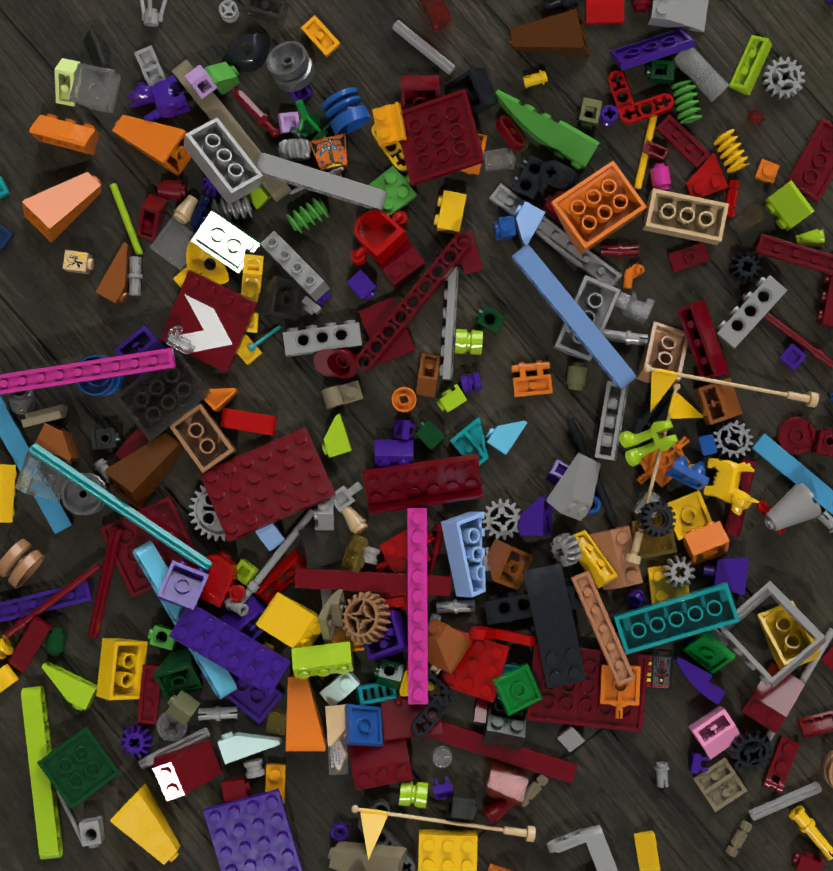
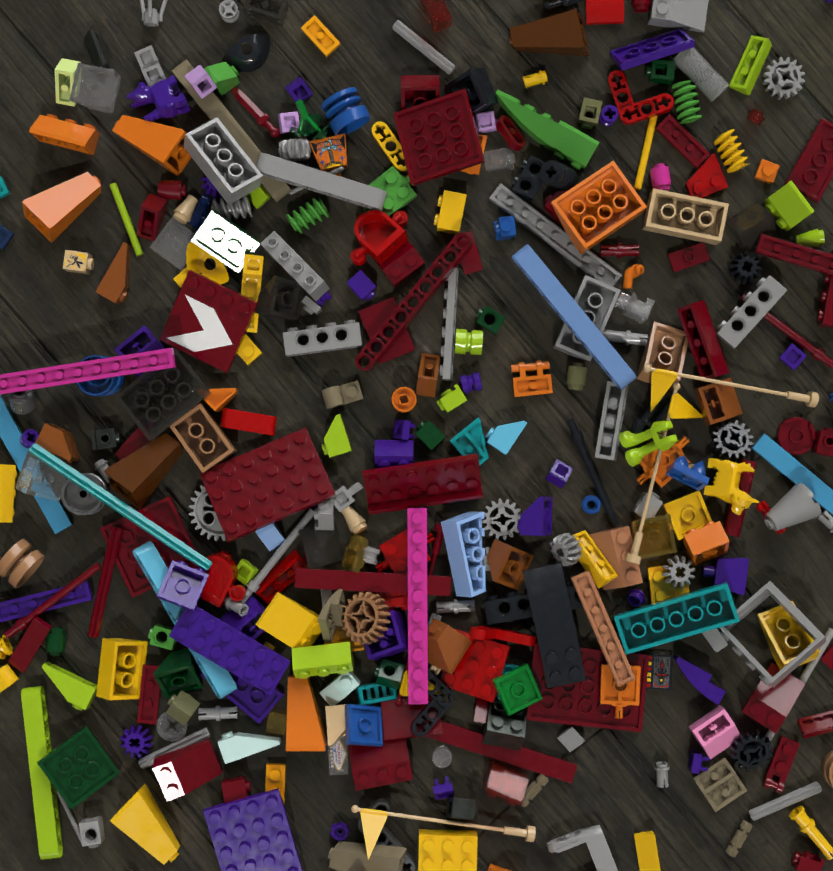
dark tan slope [21,404,68,428] -> none
light grey pin [127,256,143,296] -> none
clear bracket [166,326,196,354] -> none
light grey wheel [243,758,265,779] -> none
teal piece [247,325,281,352] -> none
flat silver wheel [266,41,315,92] -> none
dark red piece [313,348,356,378] -> none
light orange plate [372,102,407,147] -> none
lime wheel [399,781,428,809] -> none
dark red cone [483,798,513,824] -> none
light blue slope [514,201,545,247] -> none
light grey slope [546,453,601,521] -> none
black tyre [637,501,676,537] -> none
dark red piece [642,140,669,163] -> none
green tile [682,631,736,675] -> none
blue slope [698,434,717,456] -> none
red axle [725,180,739,218] -> none
none -> dark purple bush [20,429,39,448]
none -> lavender tile [475,111,497,134]

